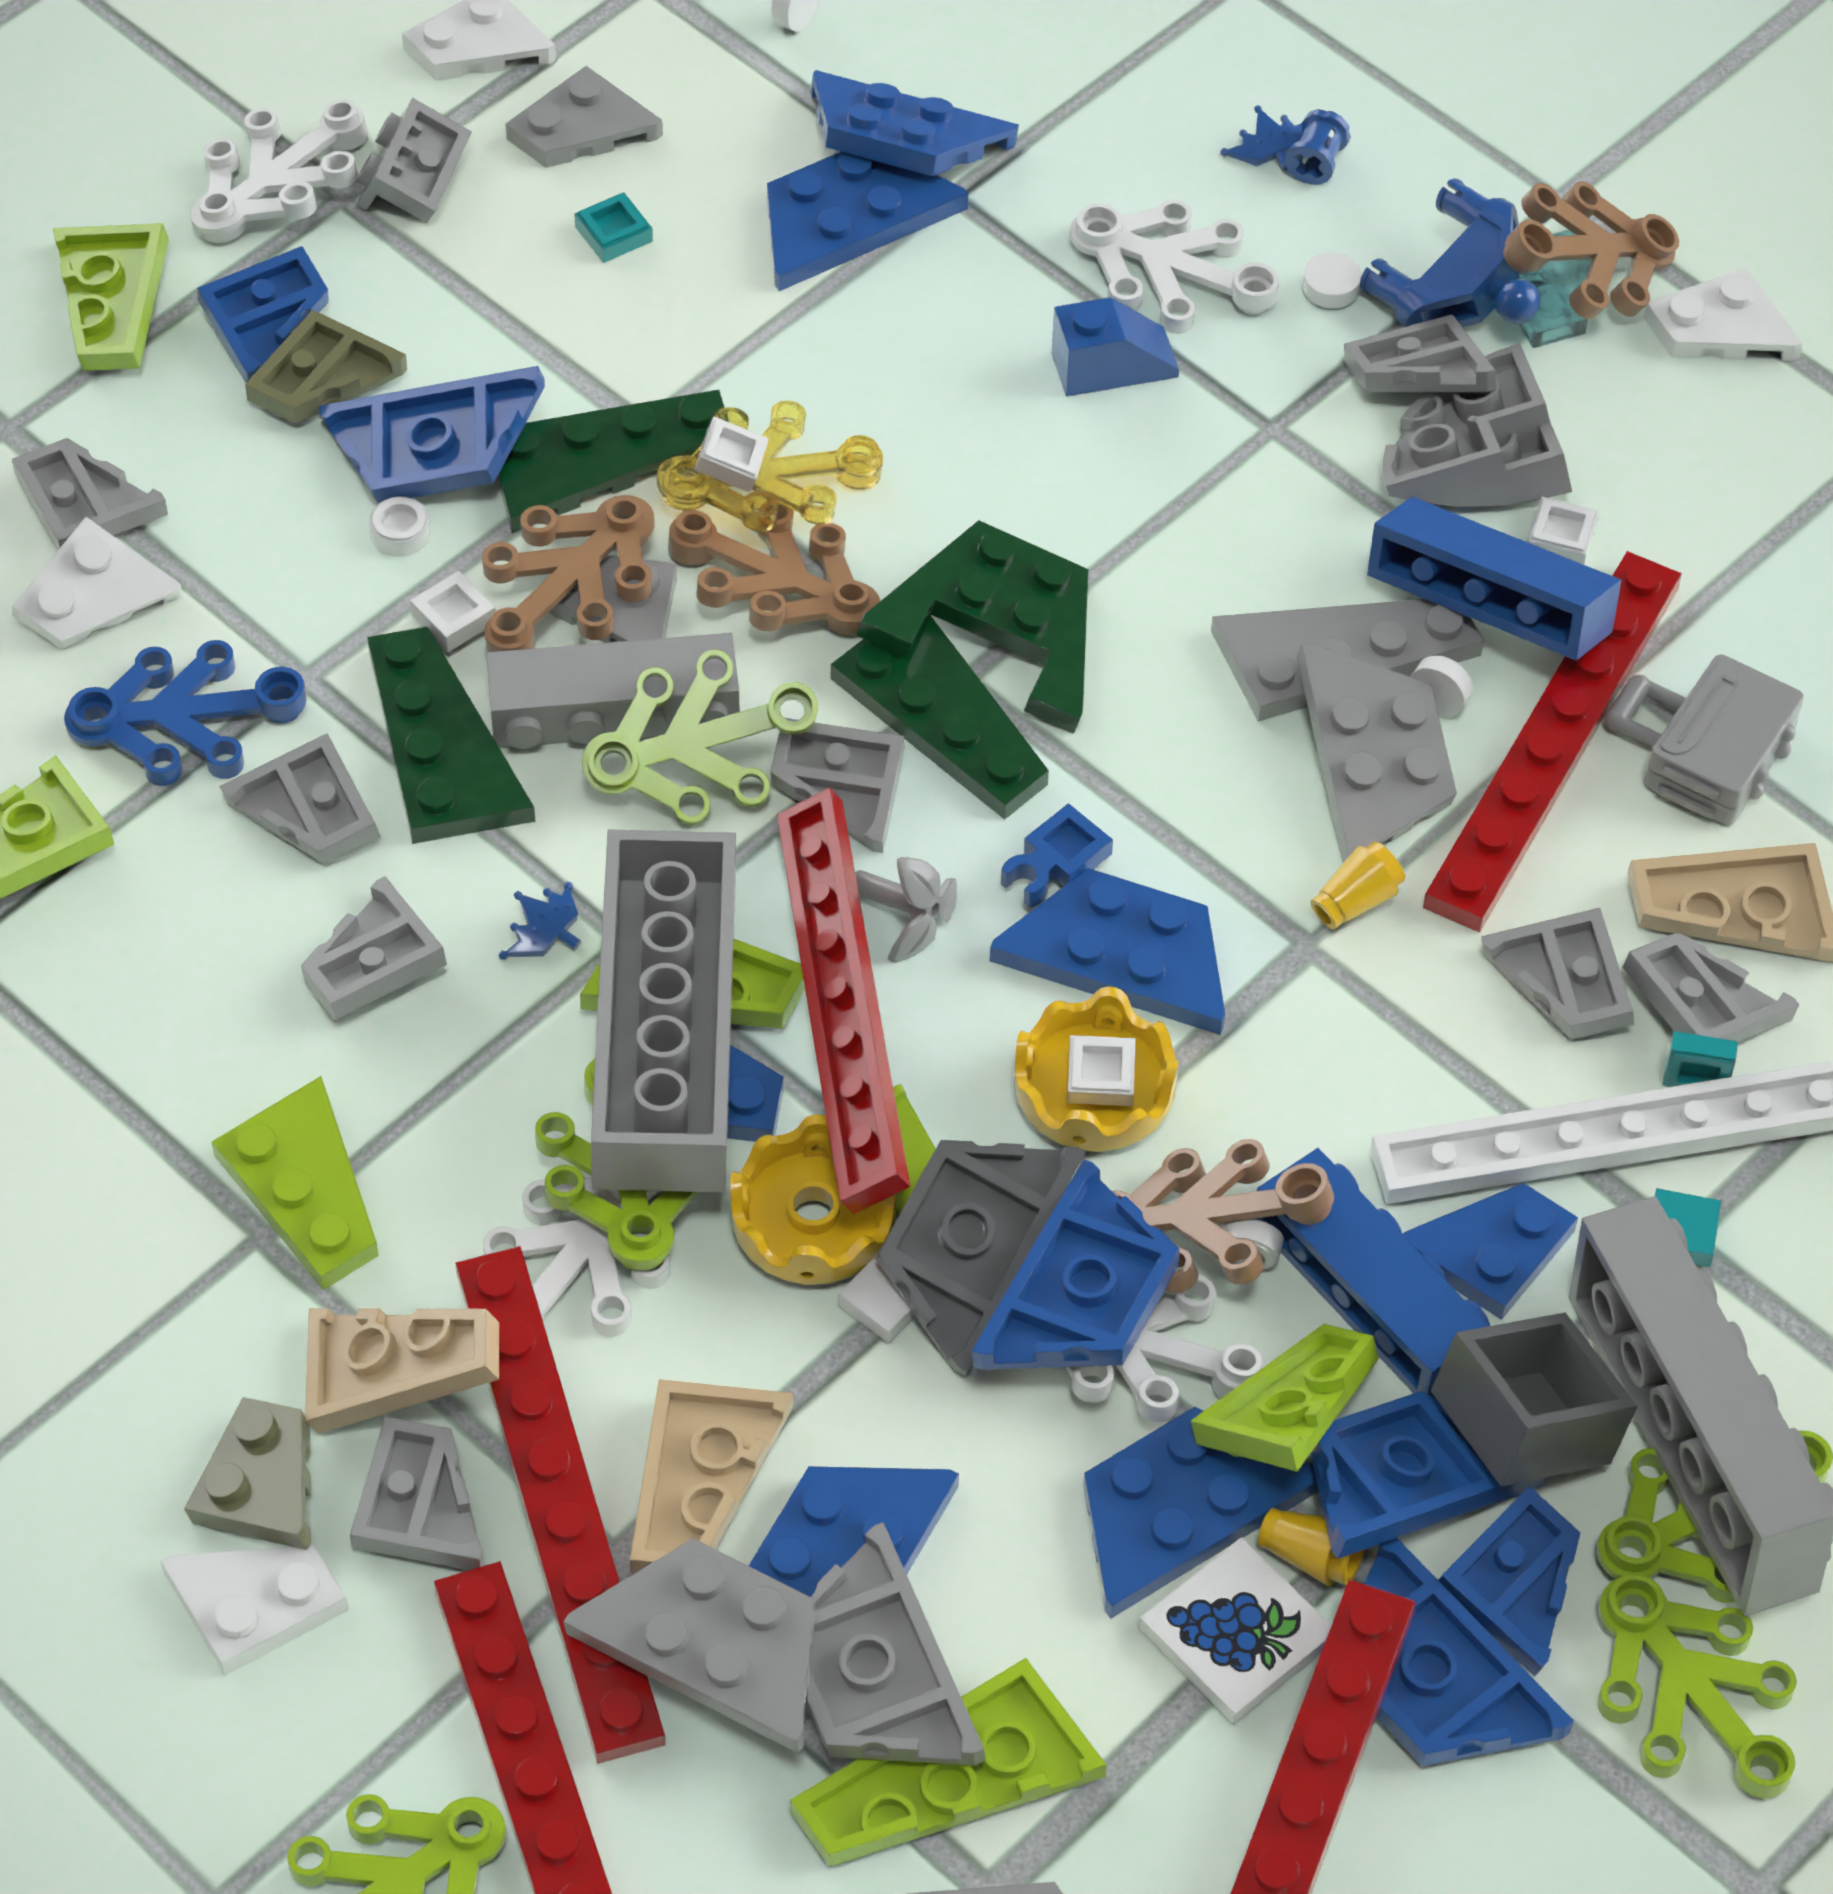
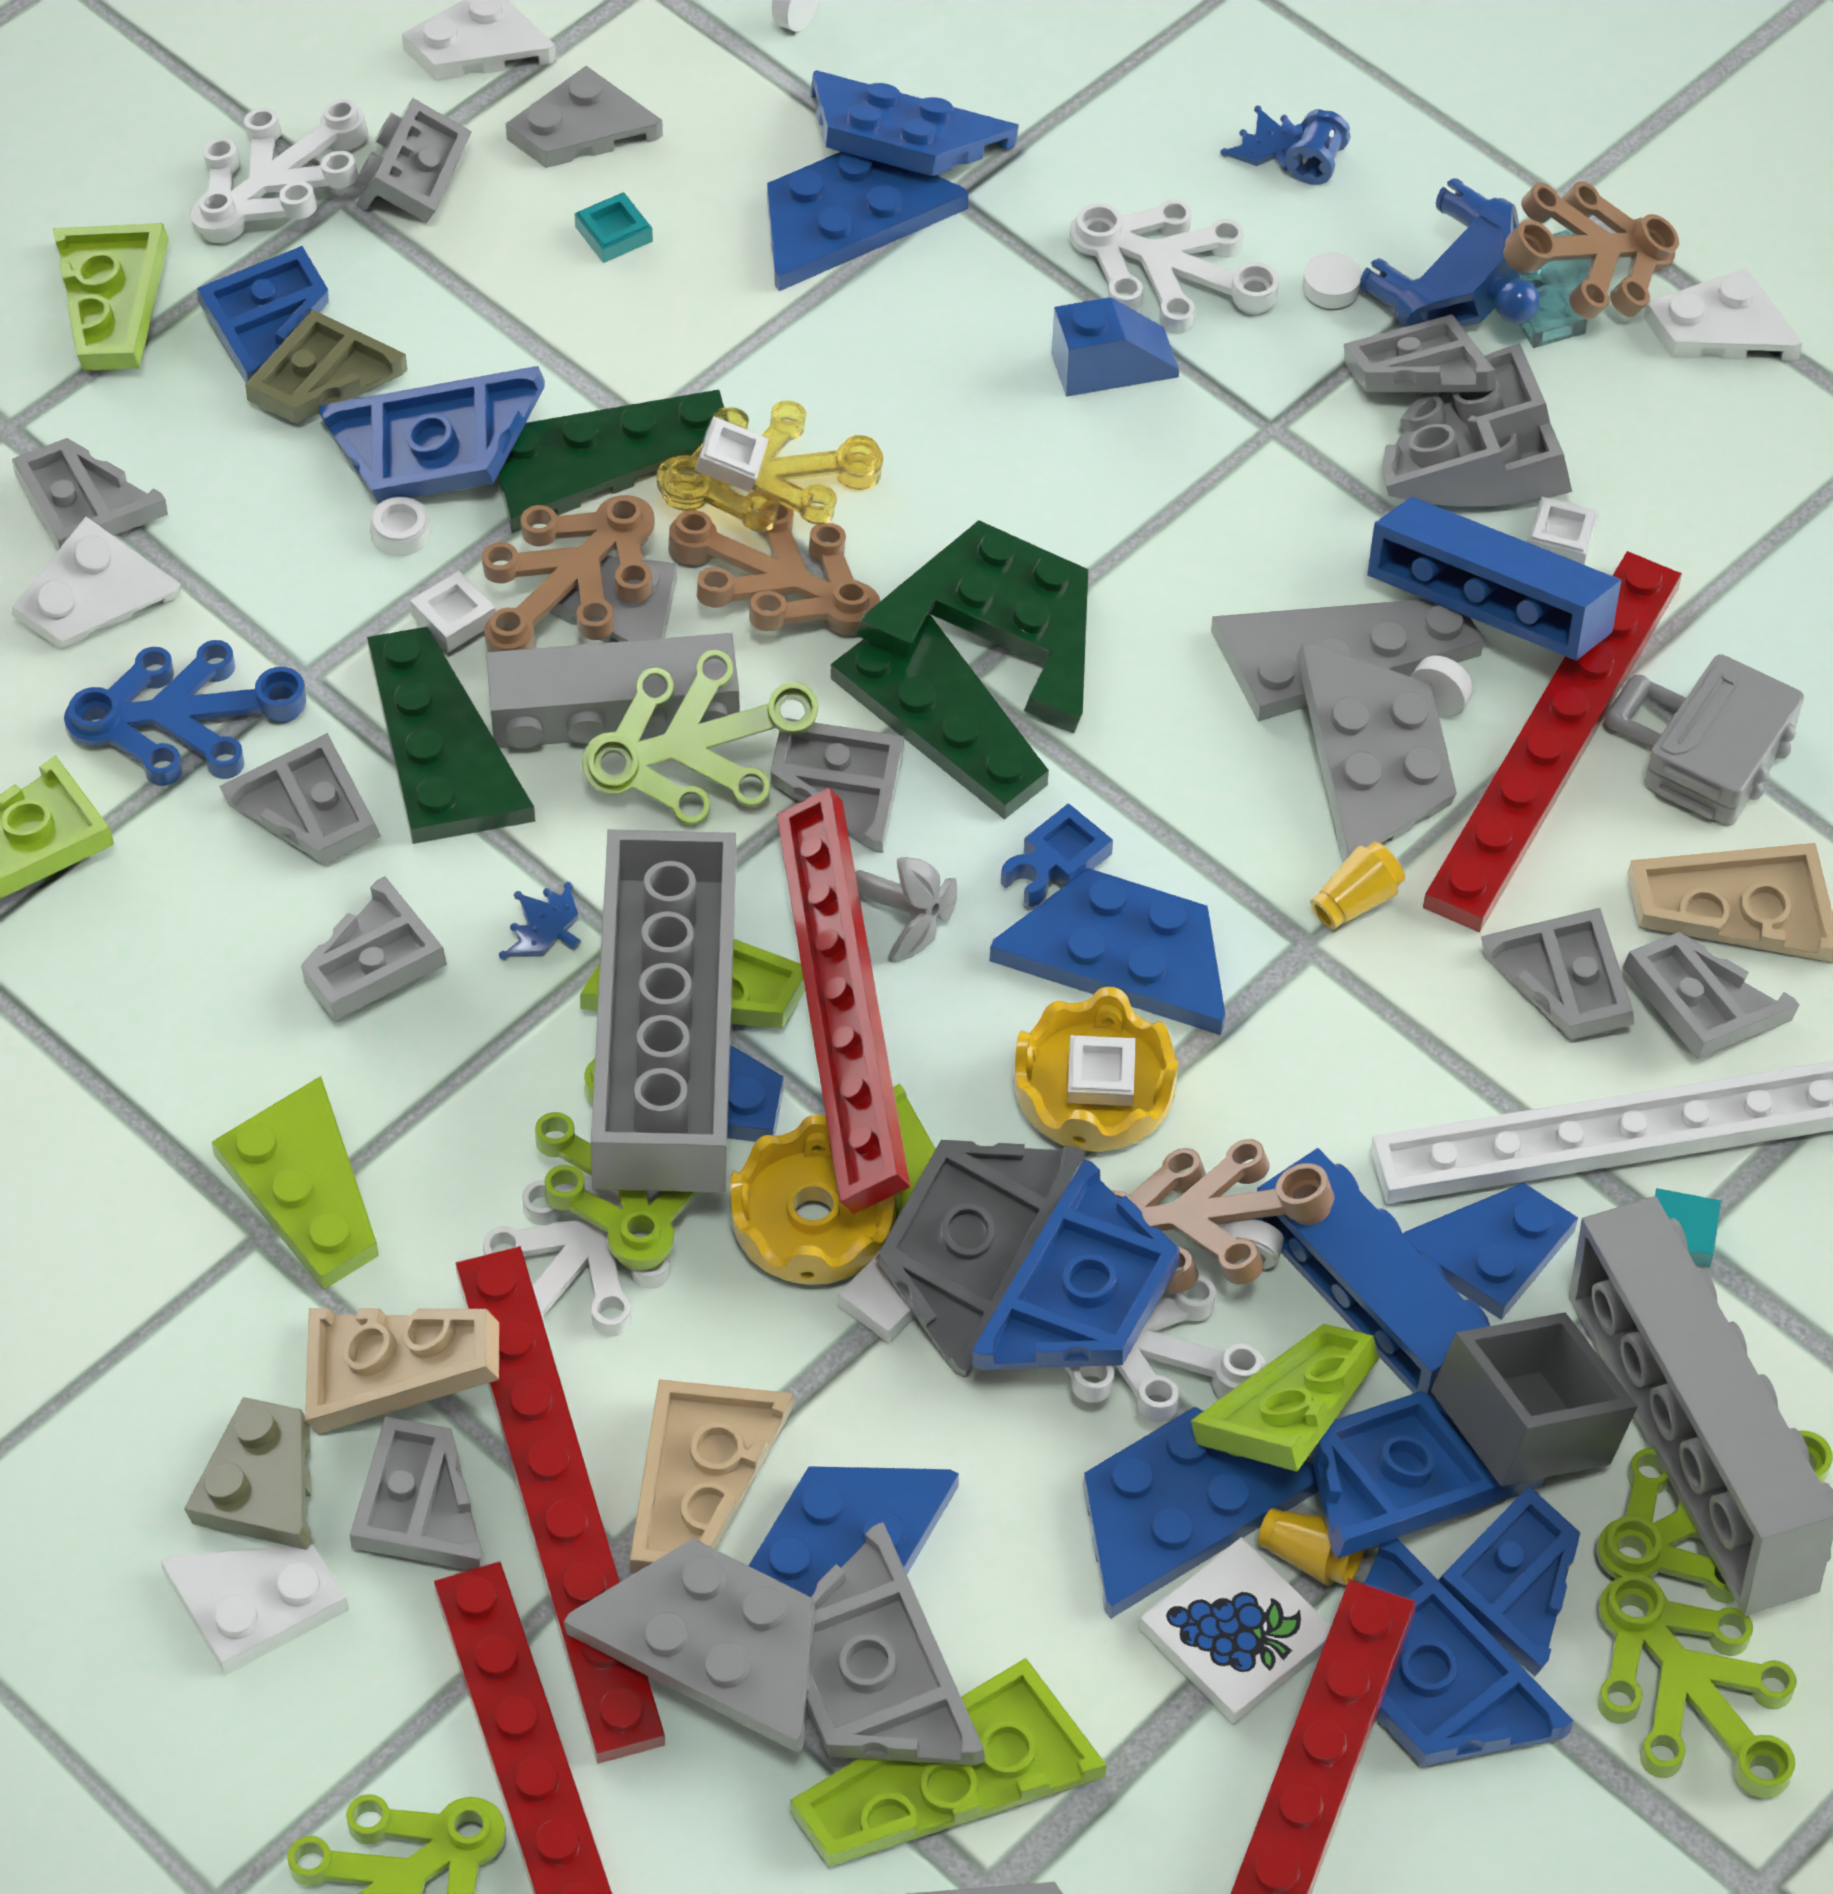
teal tile [1662,1031,1738,1087] -> none

